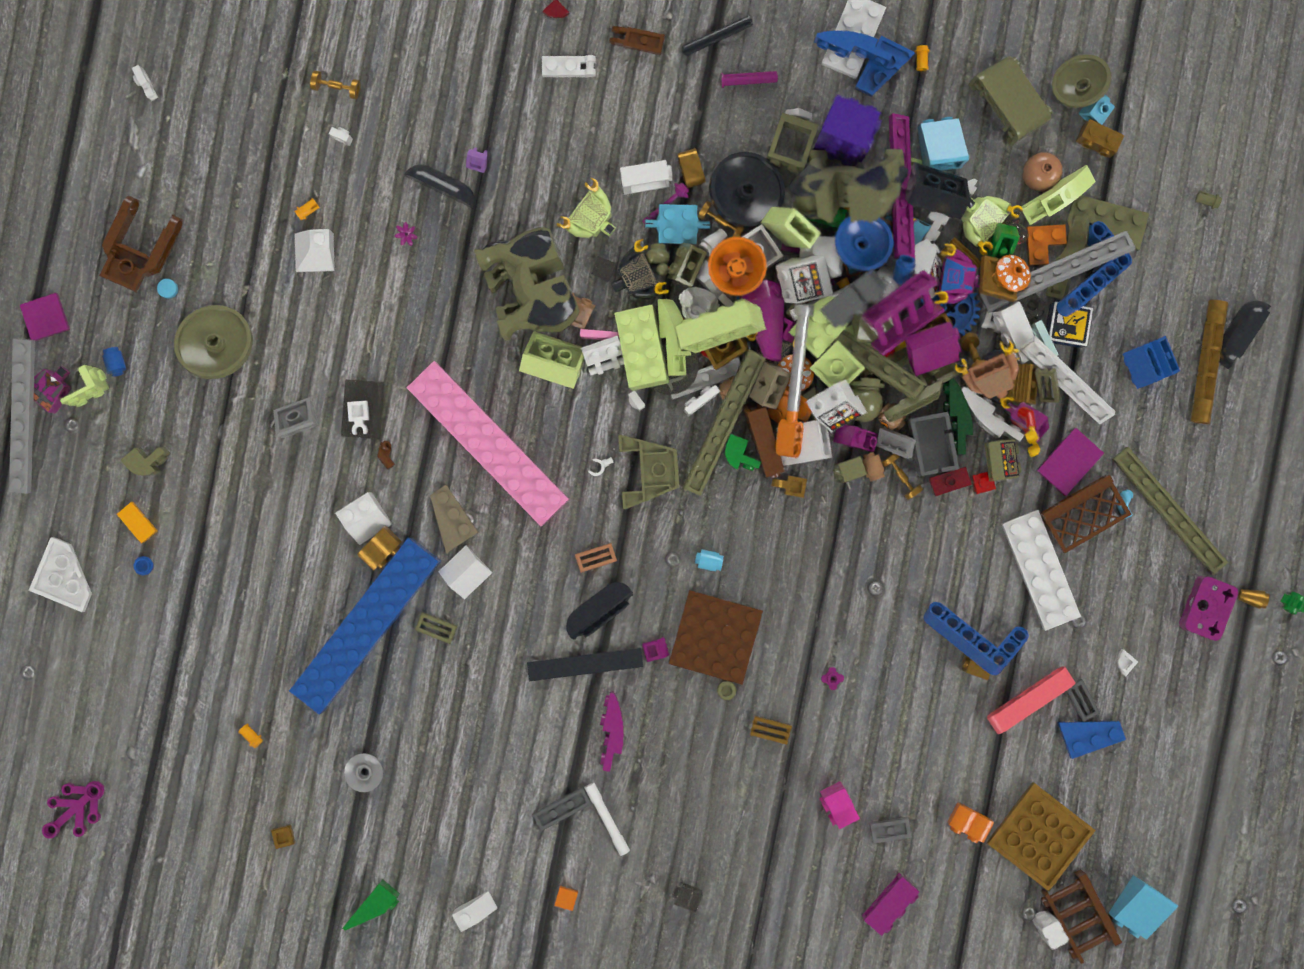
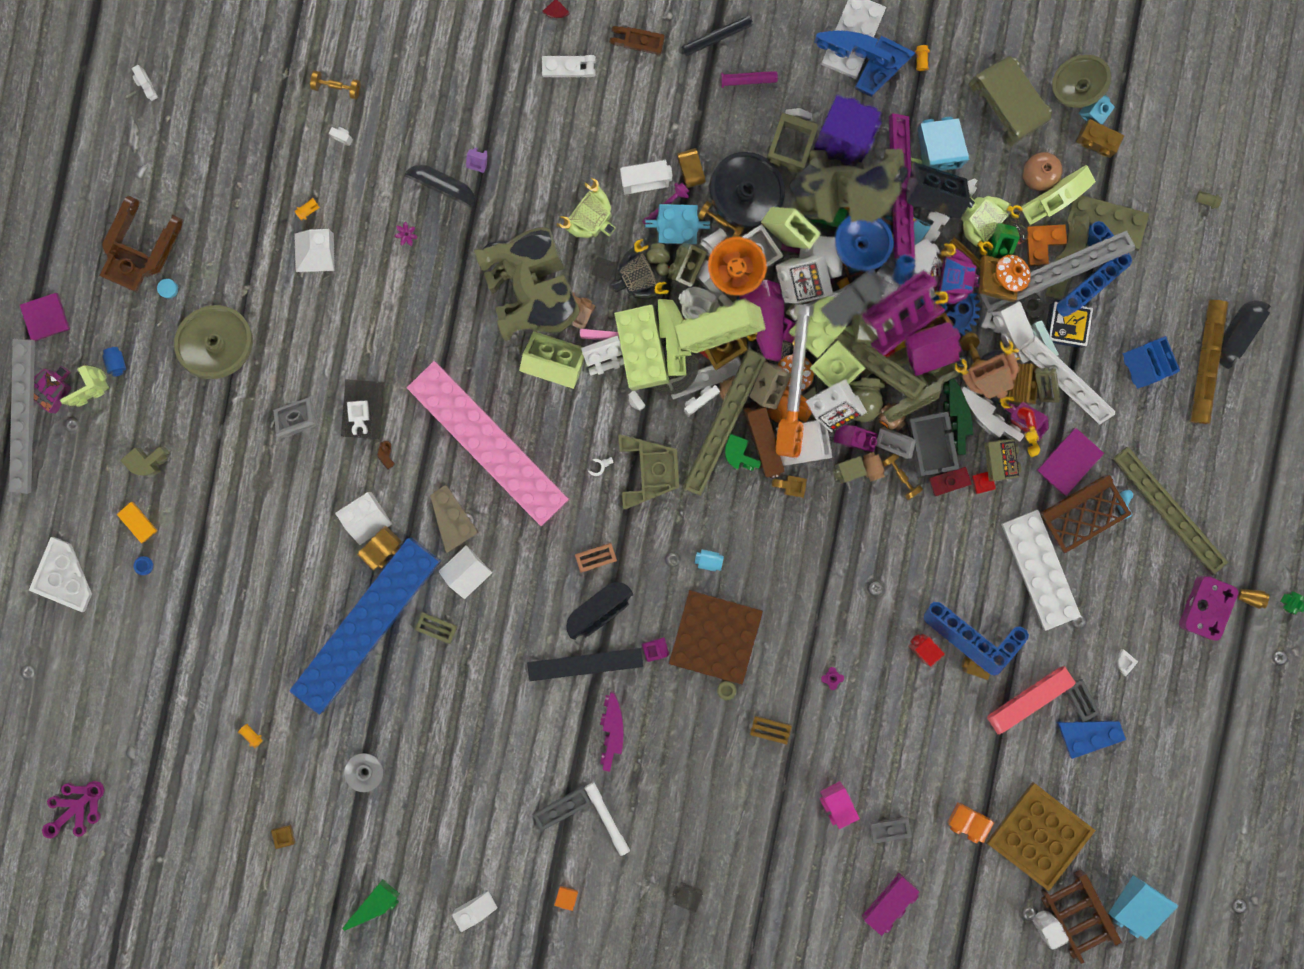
none -> red brick [908,634,945,667]

